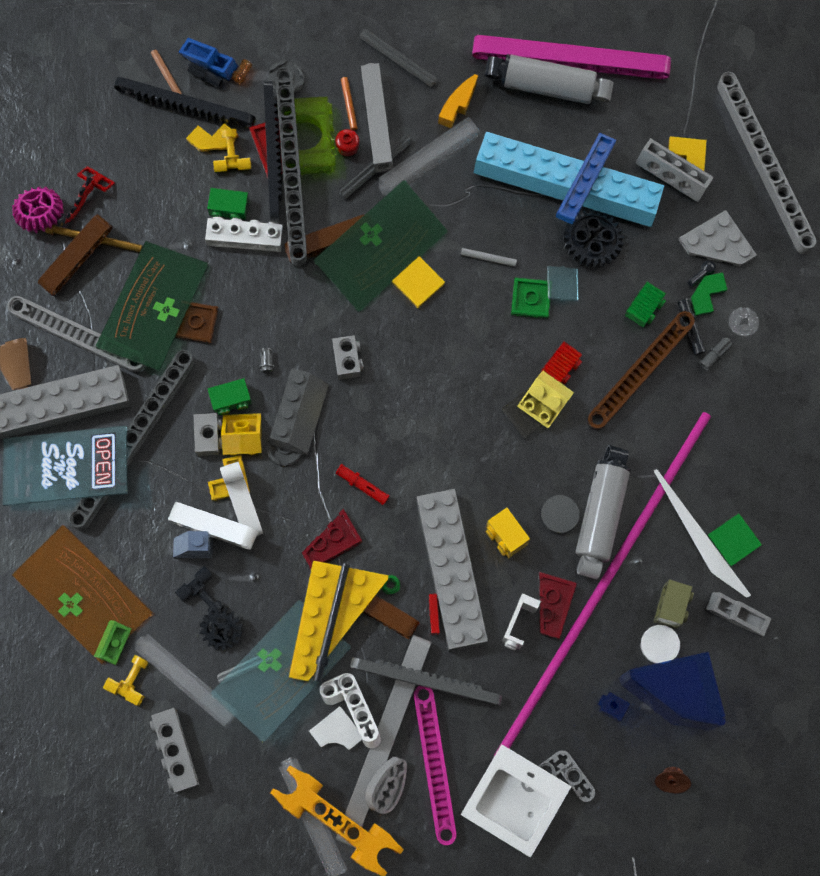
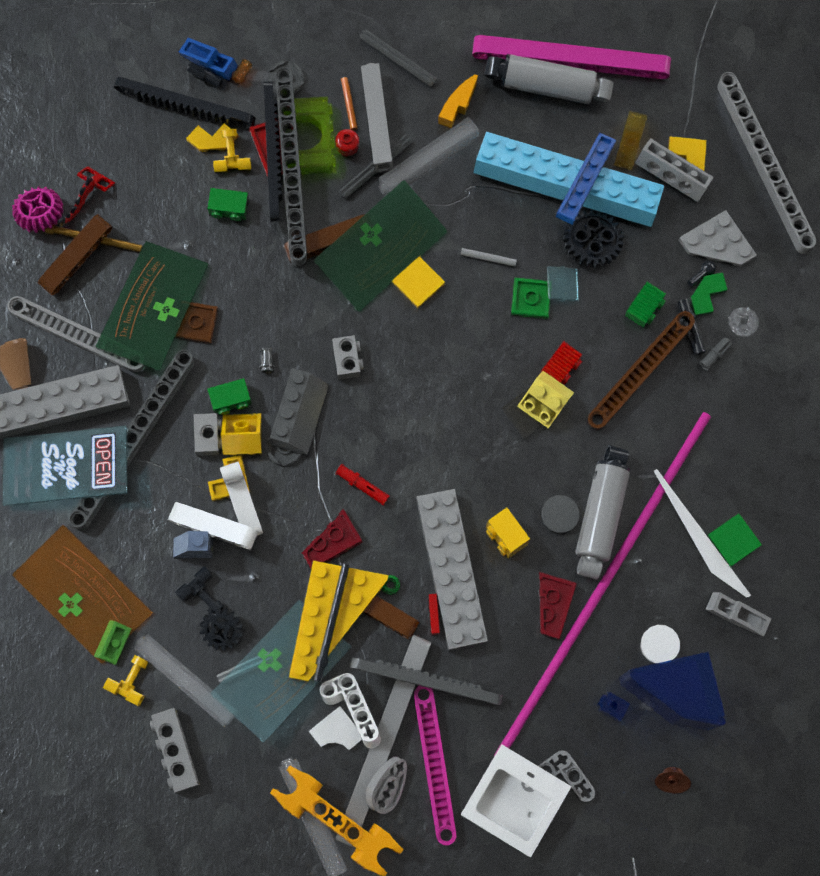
nougat bar [151,50,182,94] -> none
white brick [205,217,283,252] -> none
white panel [502,593,541,650] -> none
olive brick [654,580,694,629] -> none
none -> clear yellow slope [614,110,647,170]

